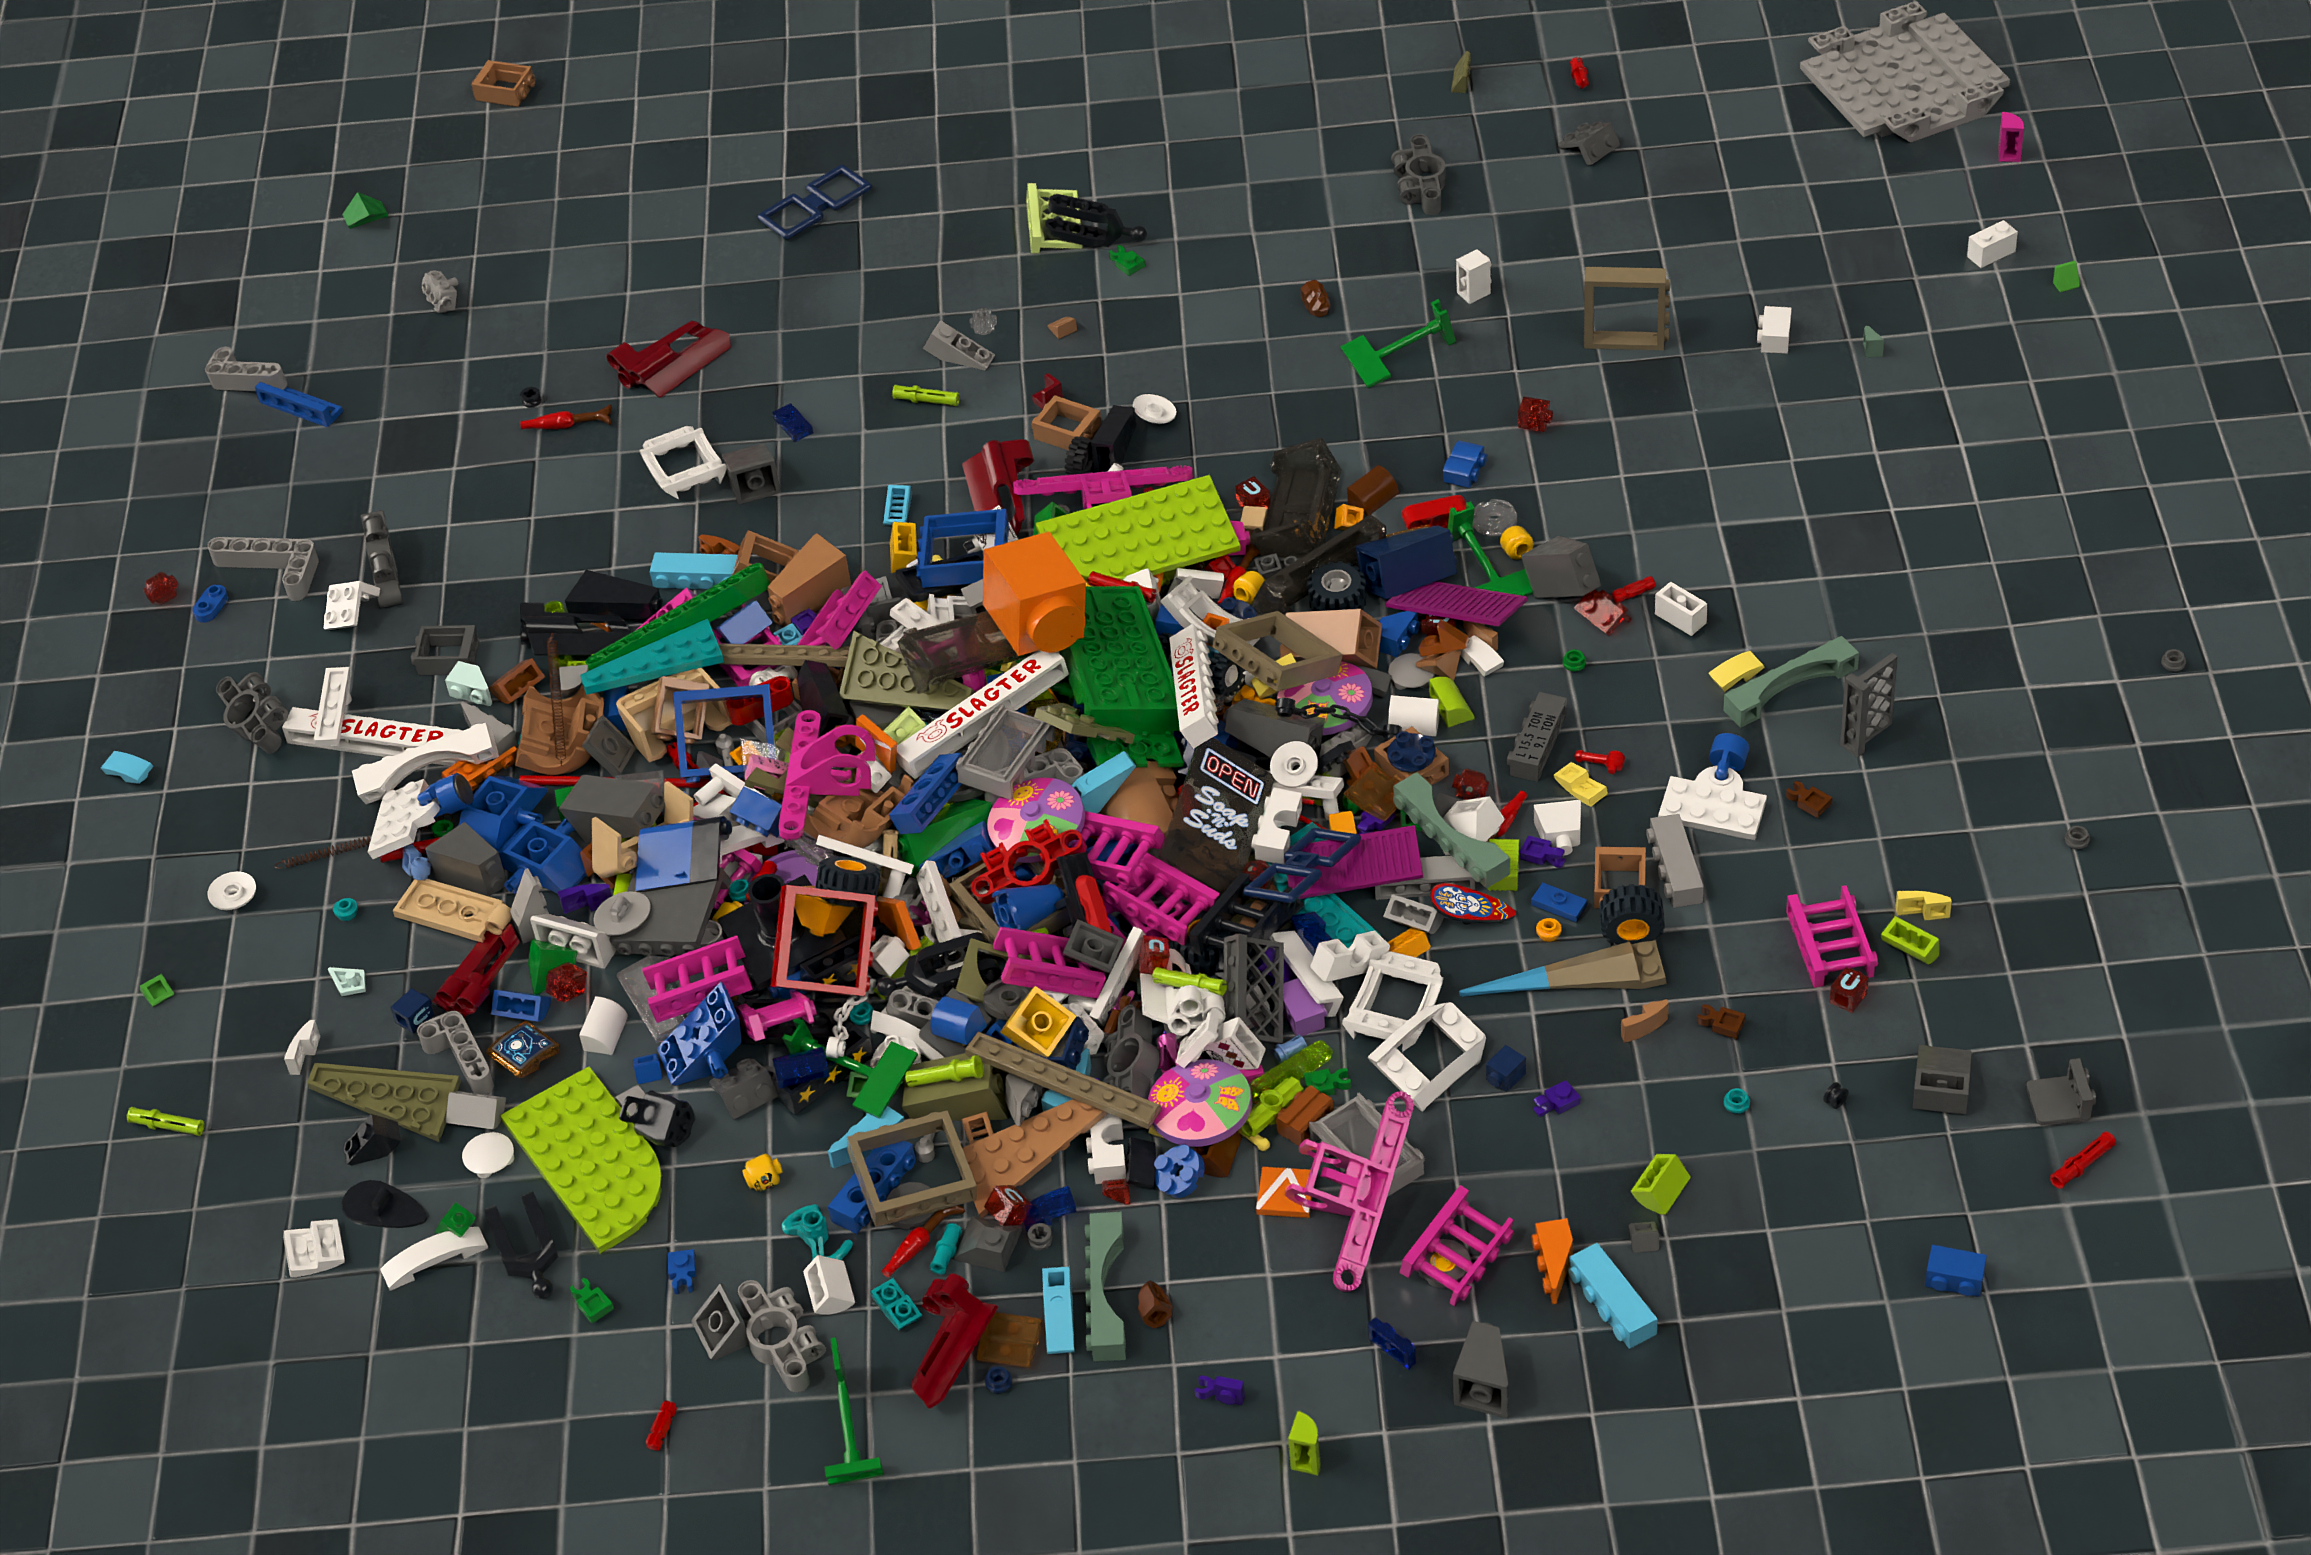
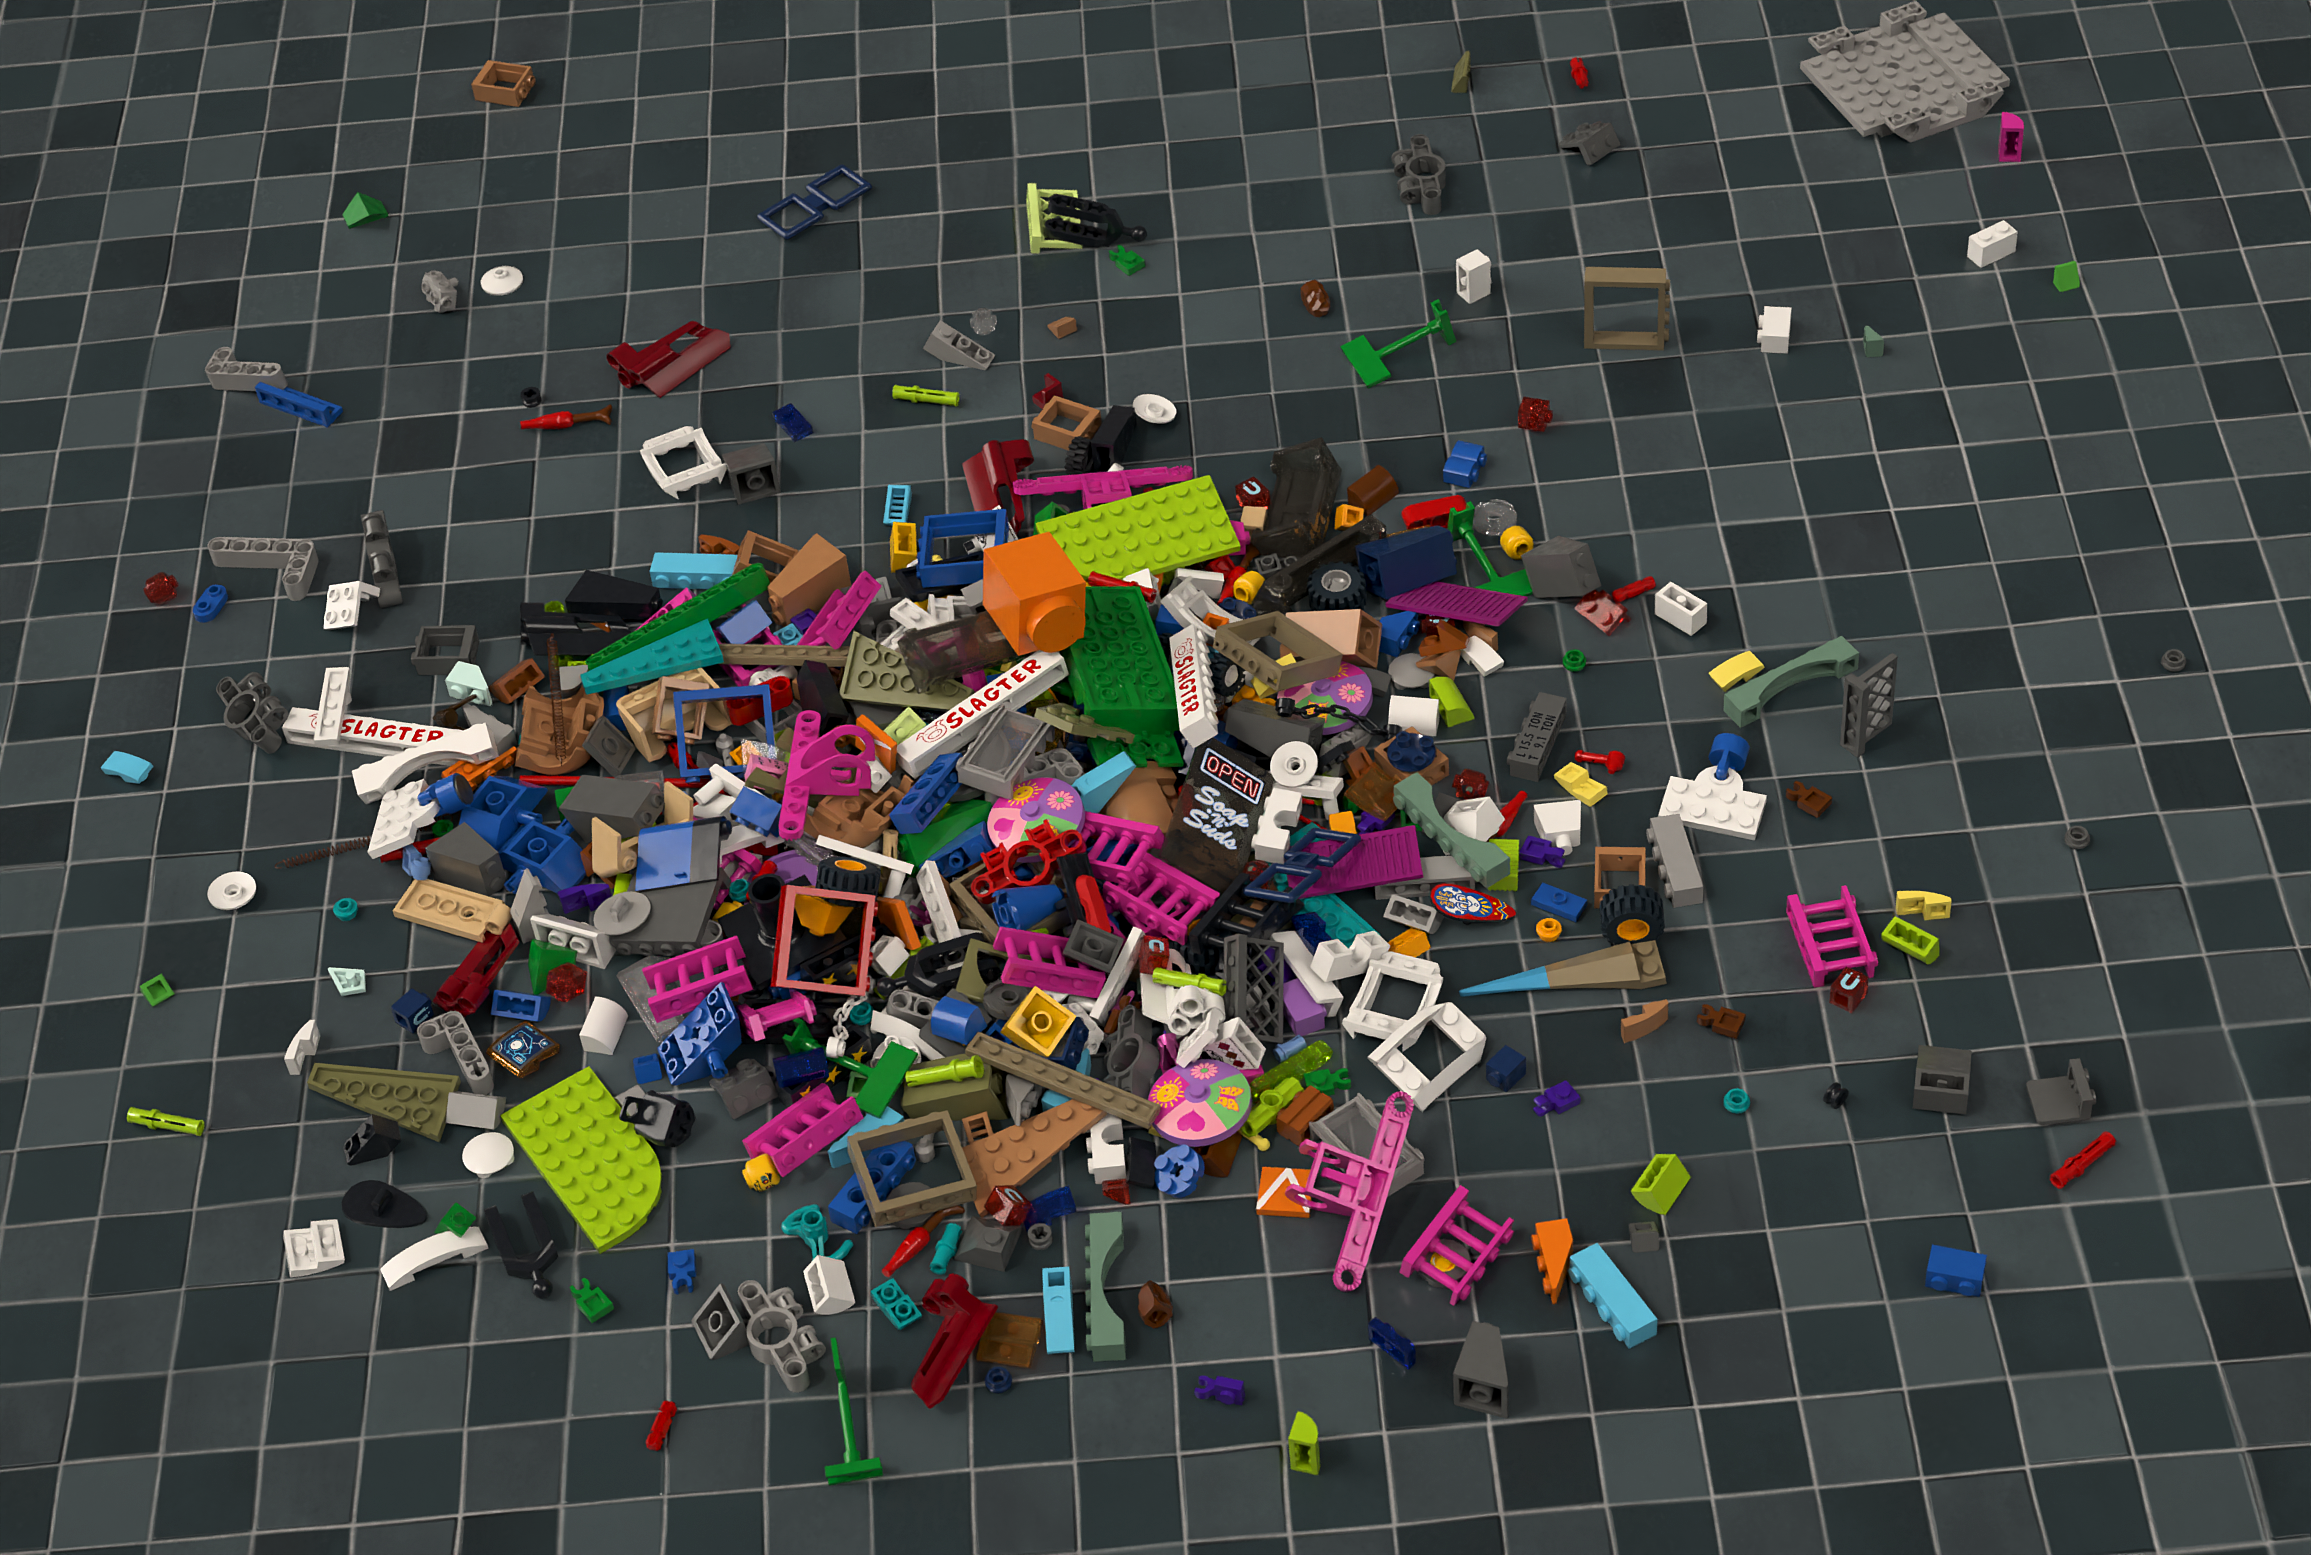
none -> dark brown plant [433,694,477,731]
none -> white dish [481,266,523,295]
none -> dark pink fence [742,1083,864,1177]

